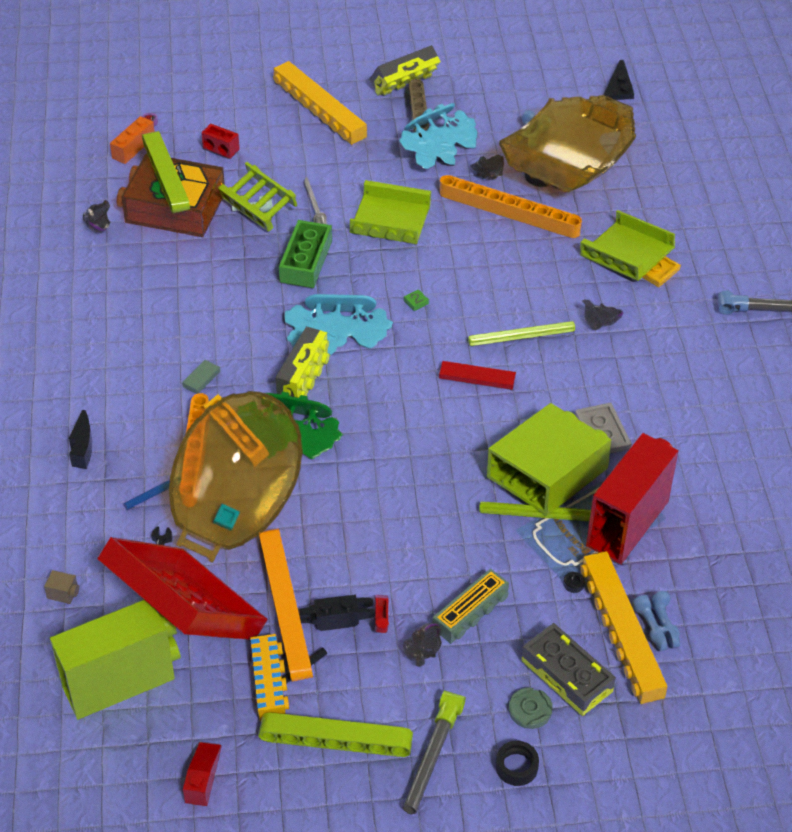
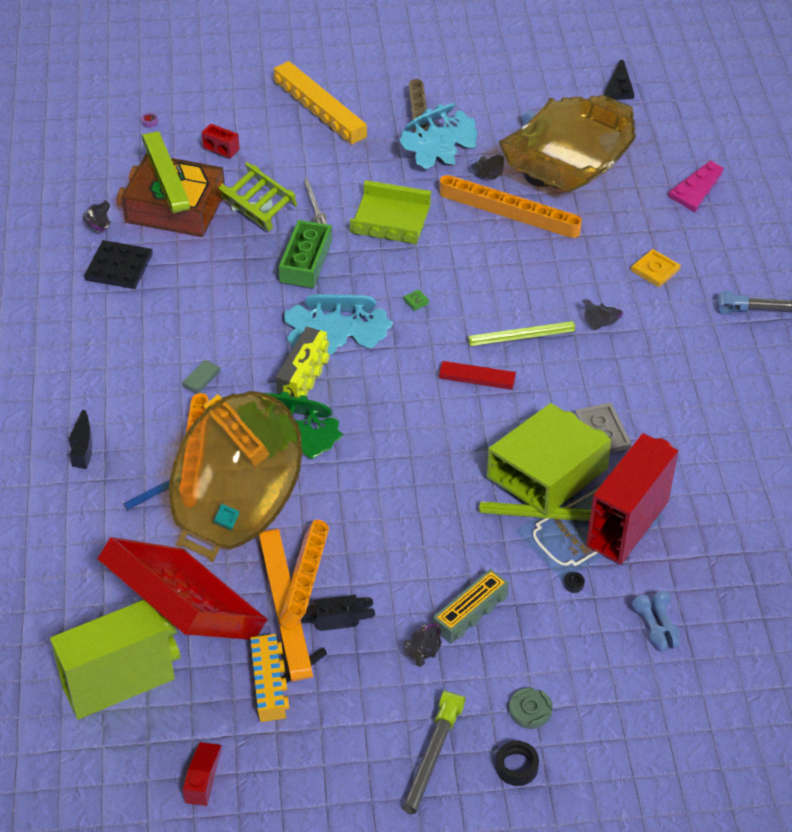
dark tan brick [44,570,79,604] -> none
orange brick [110,116,155,164] -> none
black bar [151,526,173,545] -> none
lime beam [258,713,413,757] -> none
piece [369,45,441,96] -> none
red piece [374,595,389,633] -> none
dark grey piece [521,623,616,716] -> none
lime panel [580,210,675,281] -> none
yellow brick [580,551,668,704] -> none
none -> black plate [84,240,153,289]
none -> light orange beam [280,519,329,630]
none -> dark pink wing [668,160,724,212]

